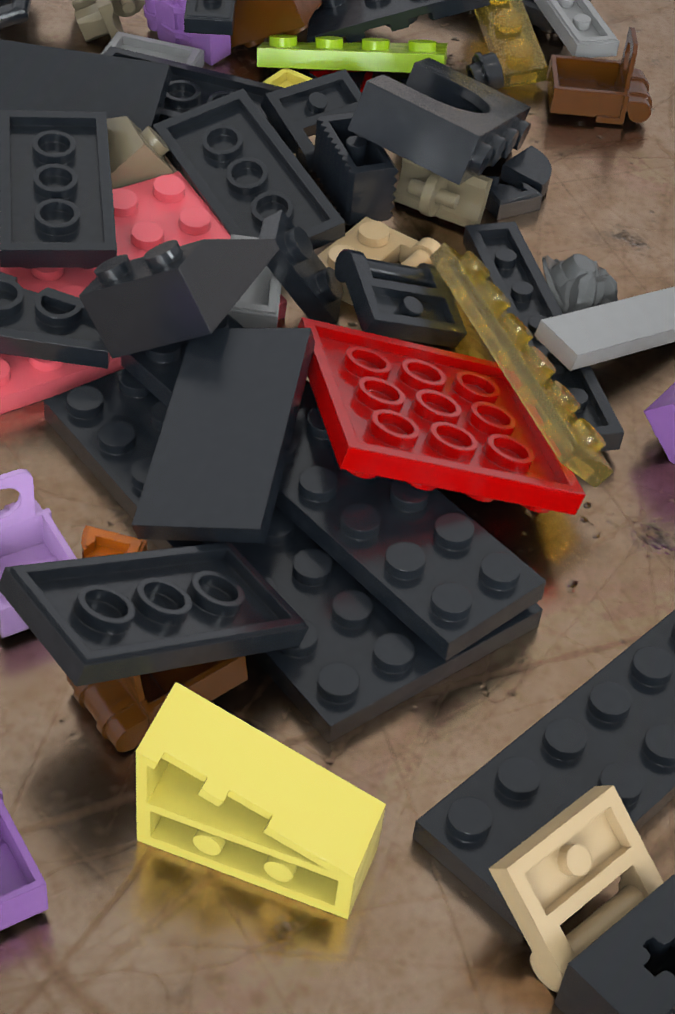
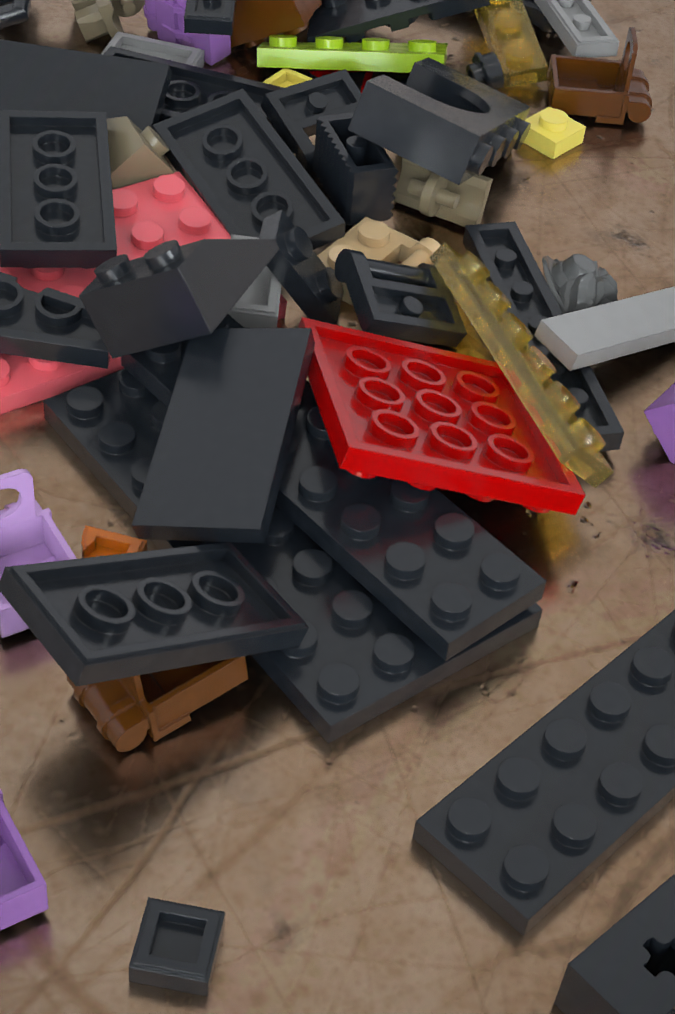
light yellow wedge [136,682,386,919] -> none
black tile [485,176,543,220] -> none
tan plate [489,785,664,993] -> none
black tile [500,146,552,196] -> none
none -> black tile [129,897,225,997]
none -> light yellow plate [524,106,586,159]

